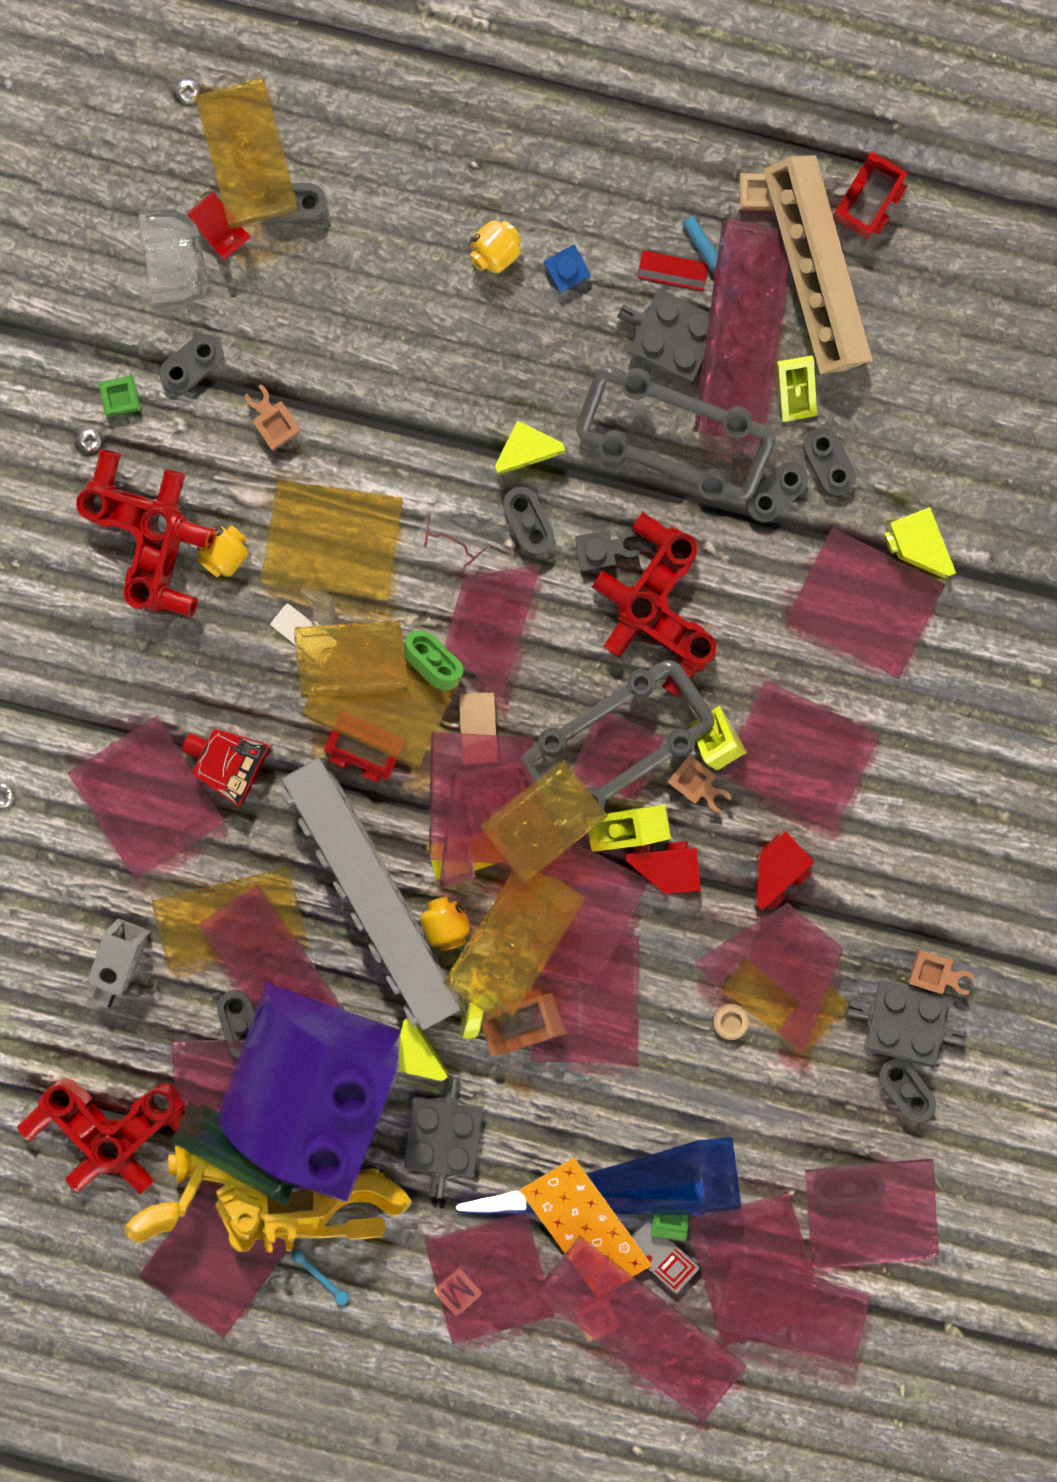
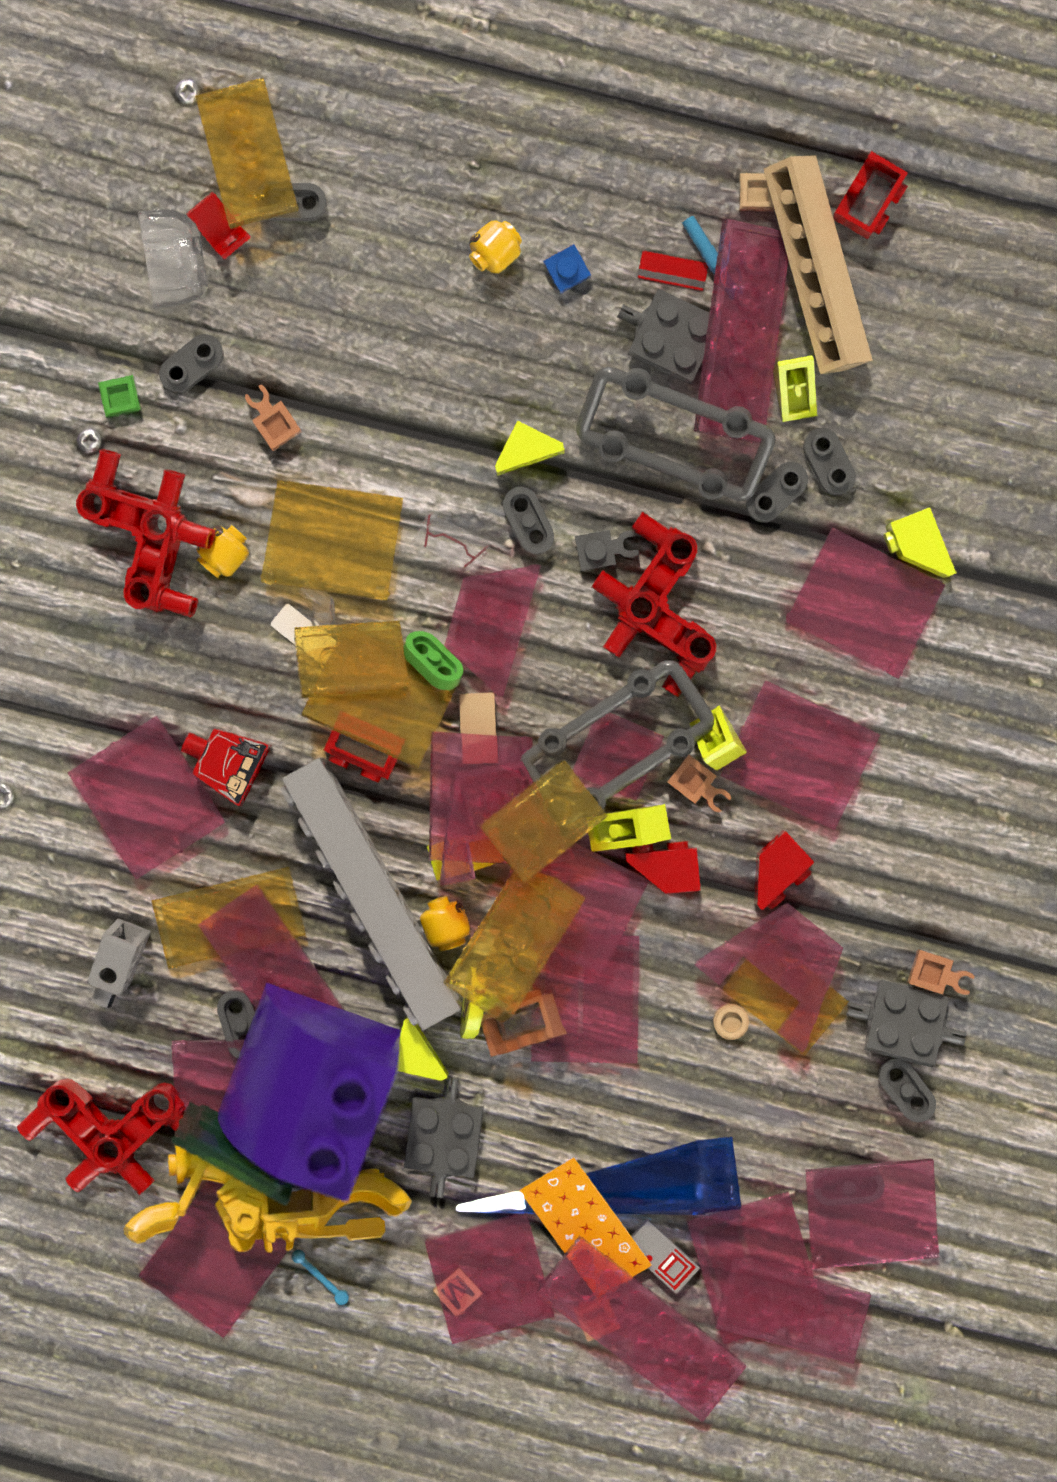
bright green tile [650,1200,689,1241] -> none

